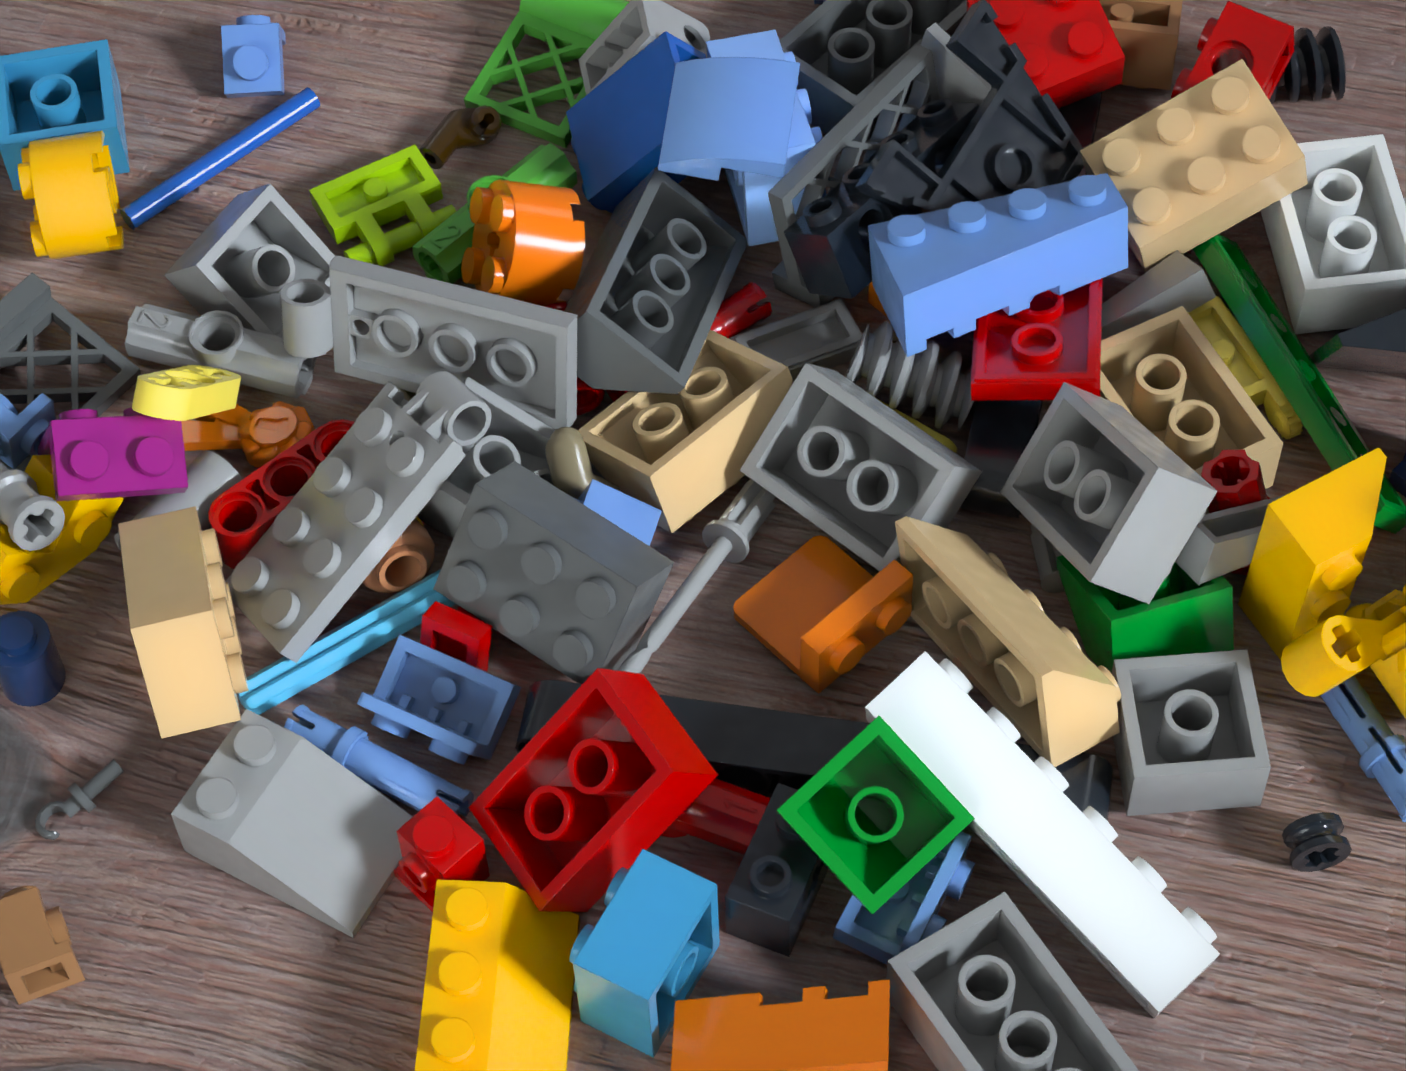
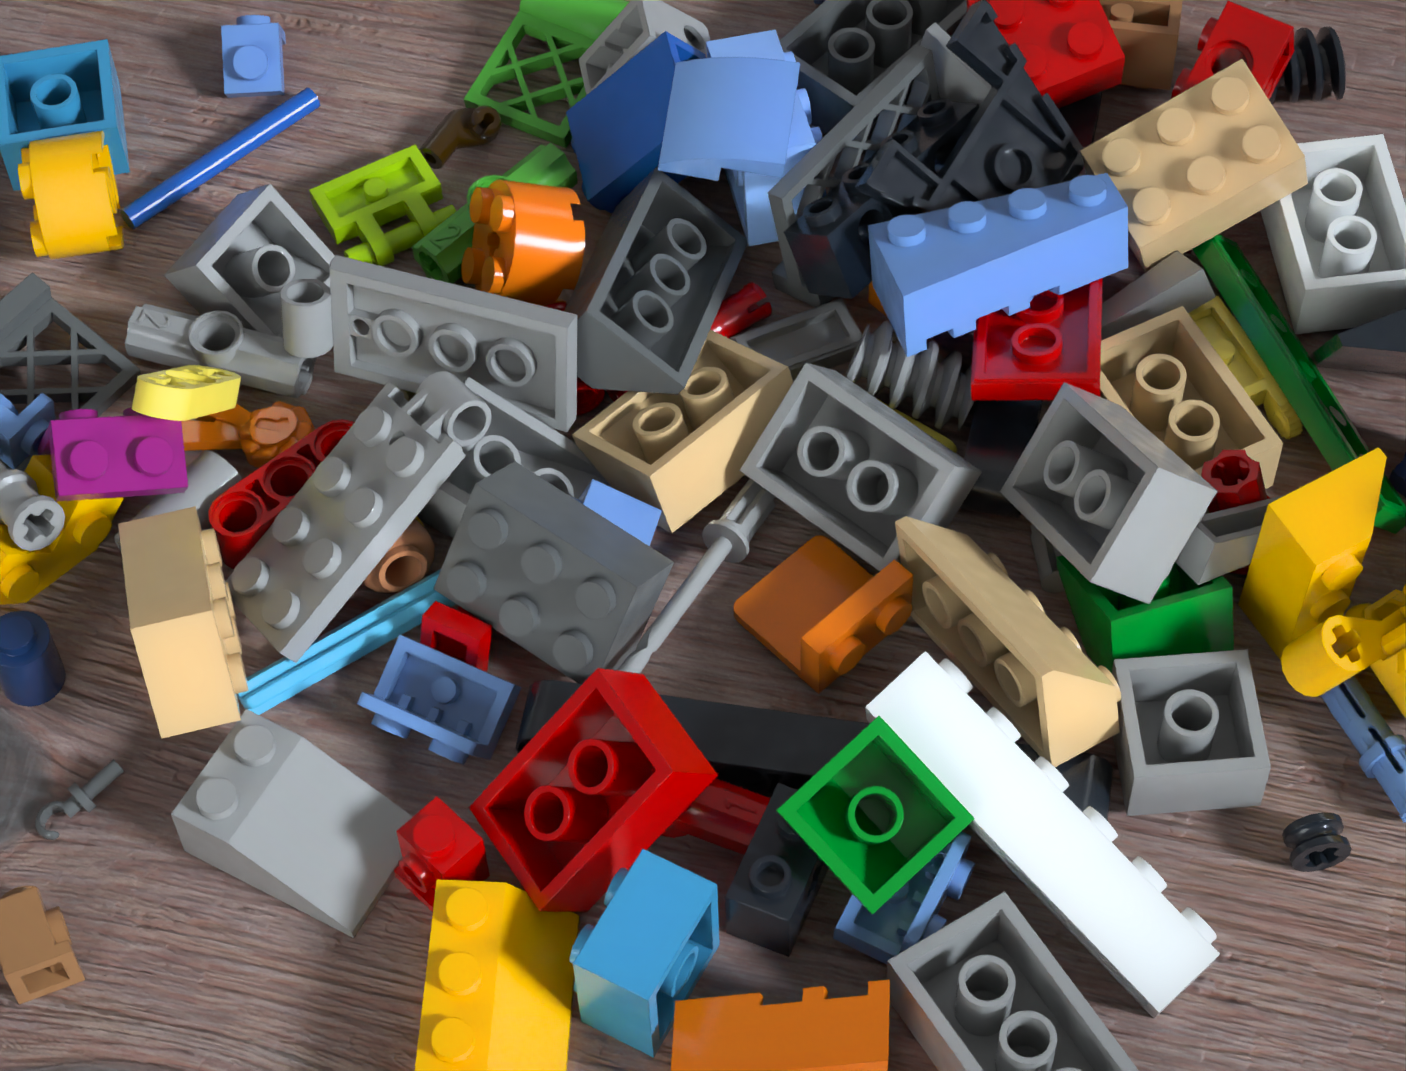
medium blue pin [284,704,474,817] -> none
dark tan arm [545,427,620,499] -> none

